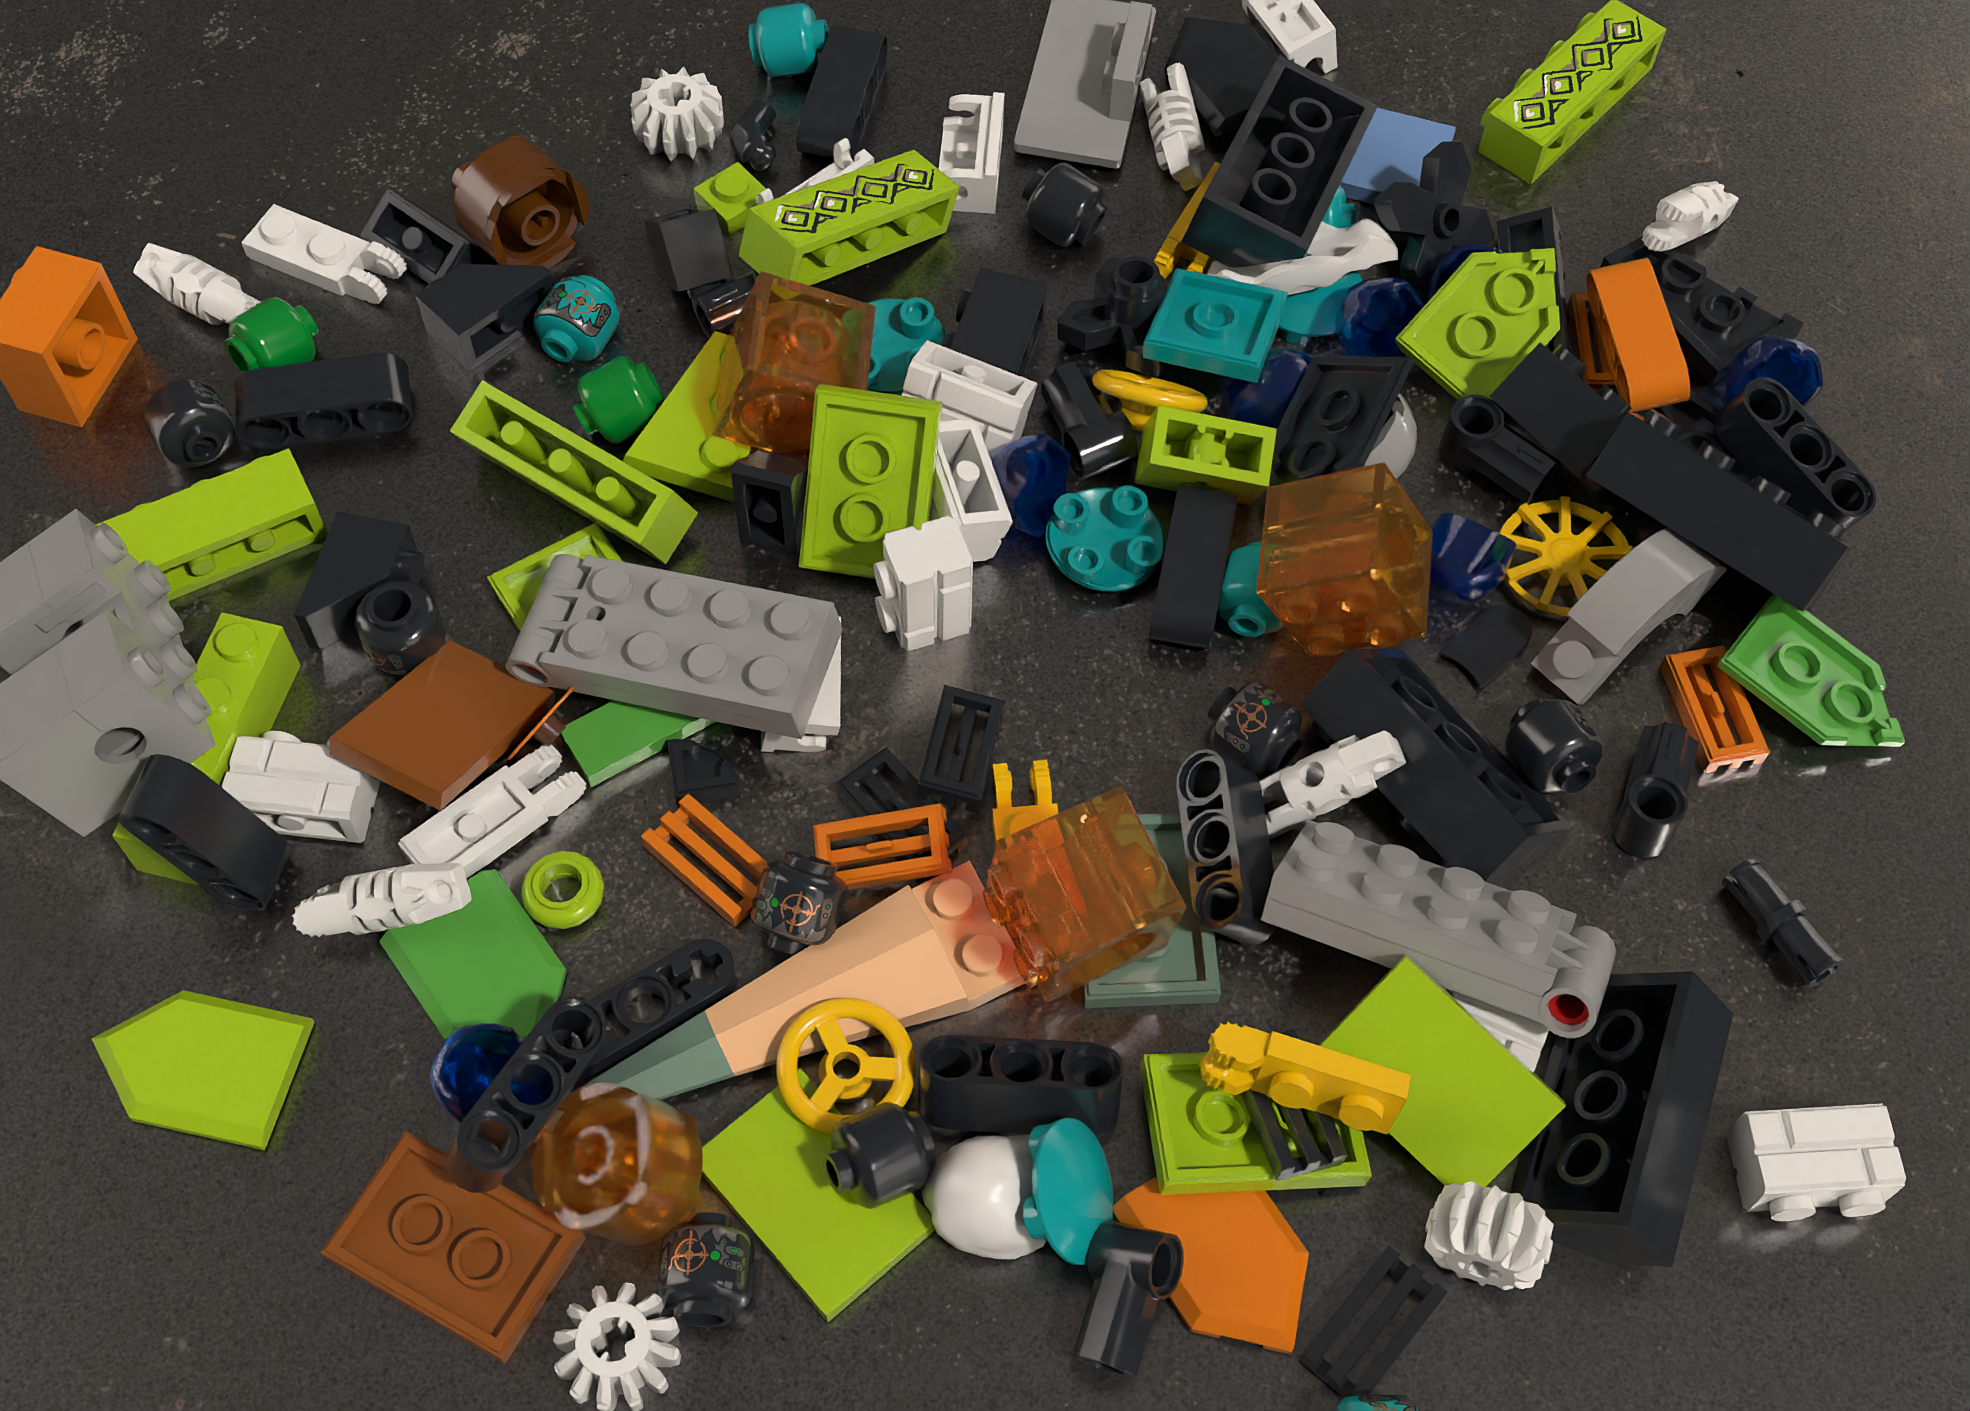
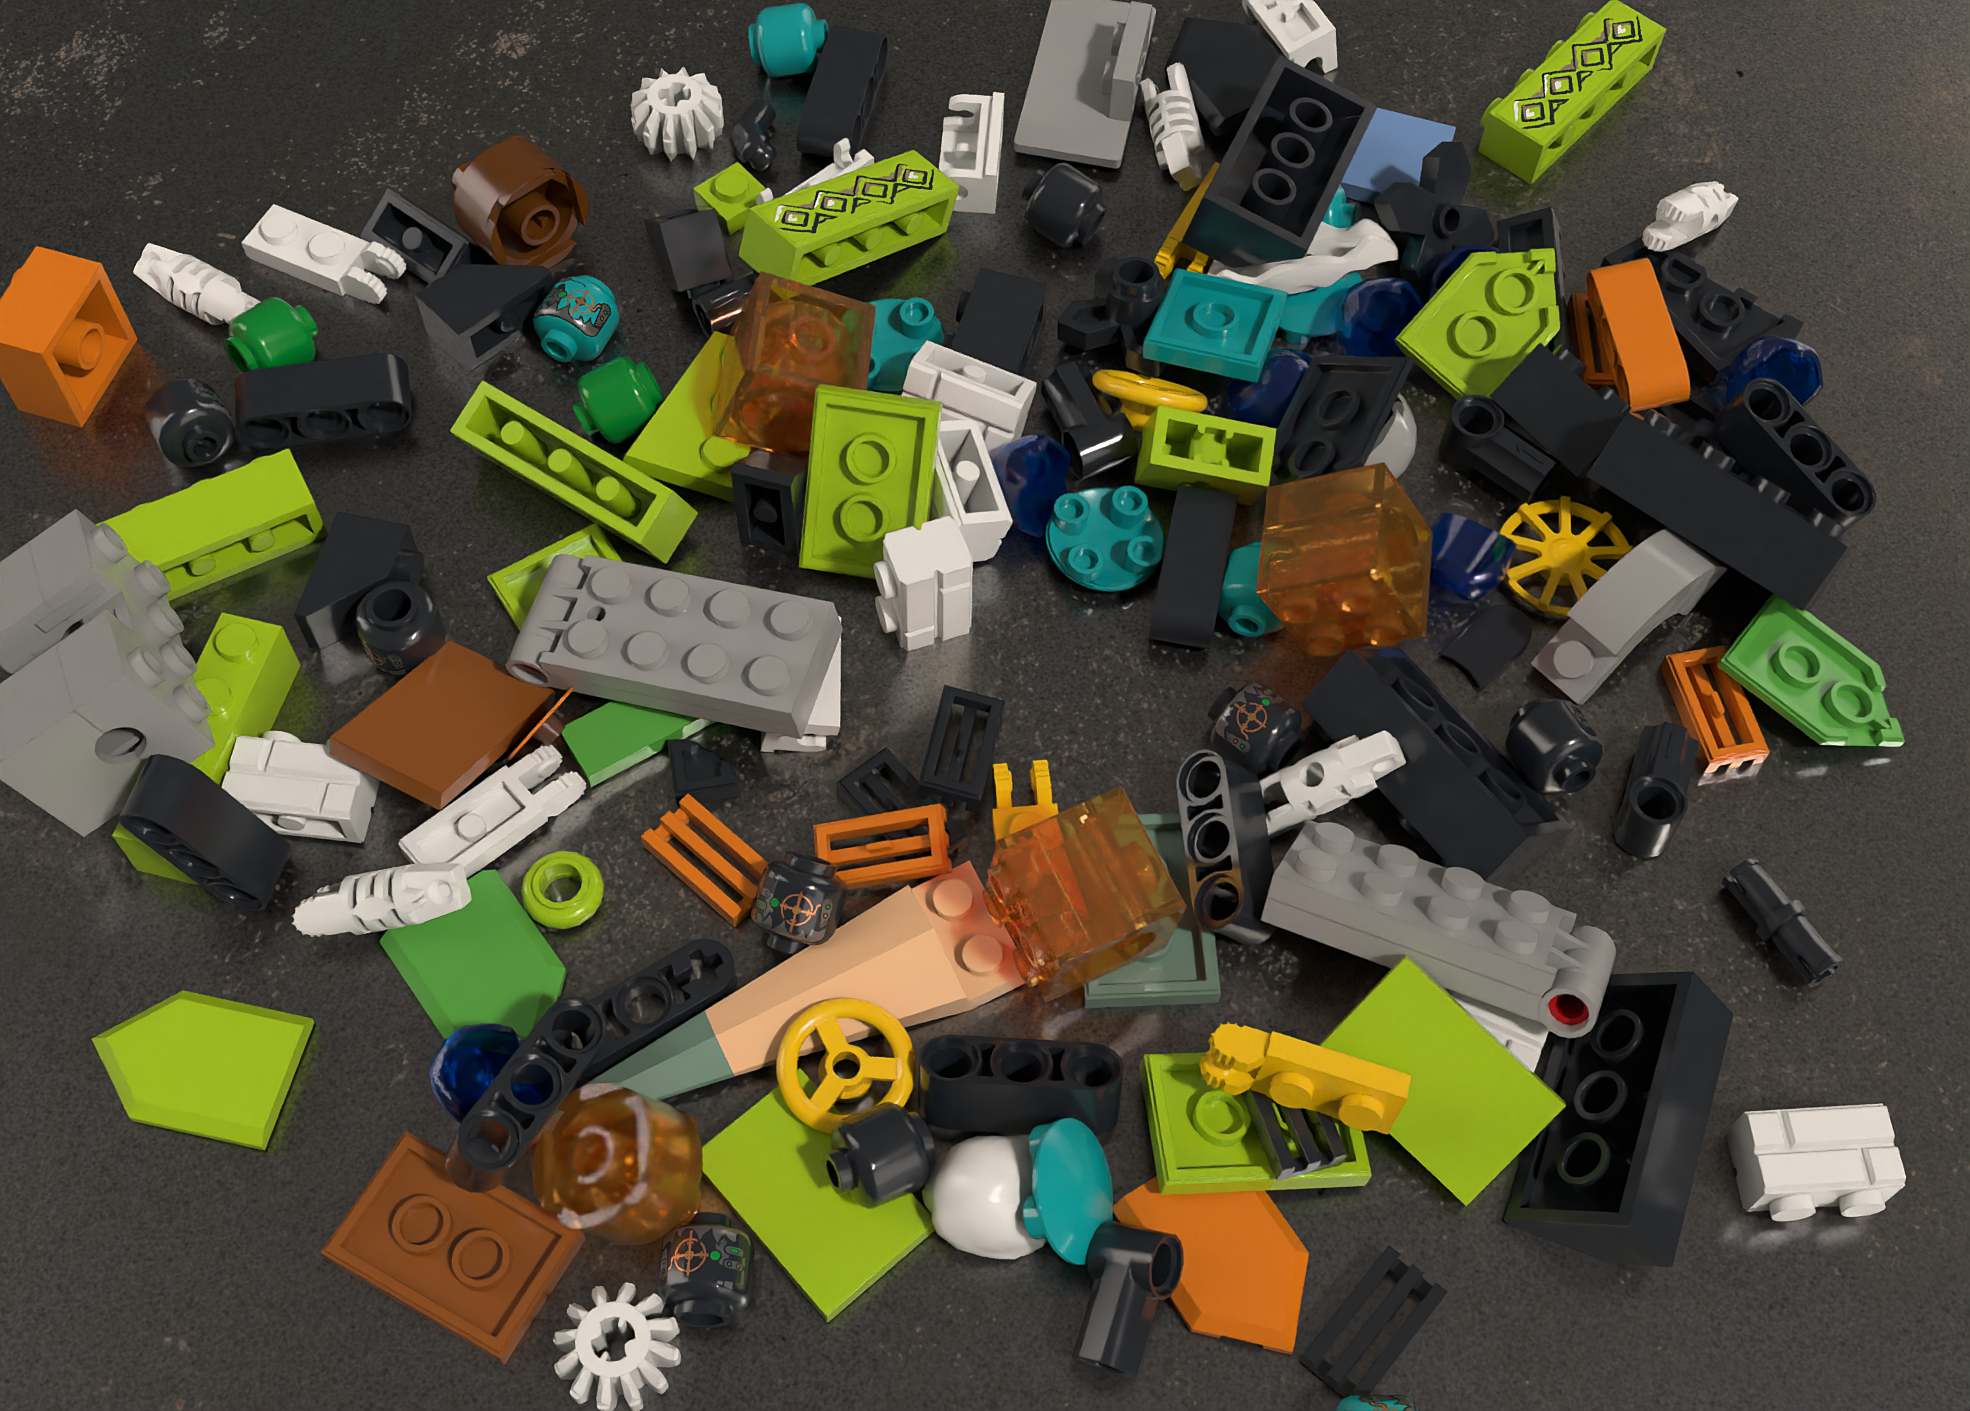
white gear [1424,1181,1554,1290] -> none

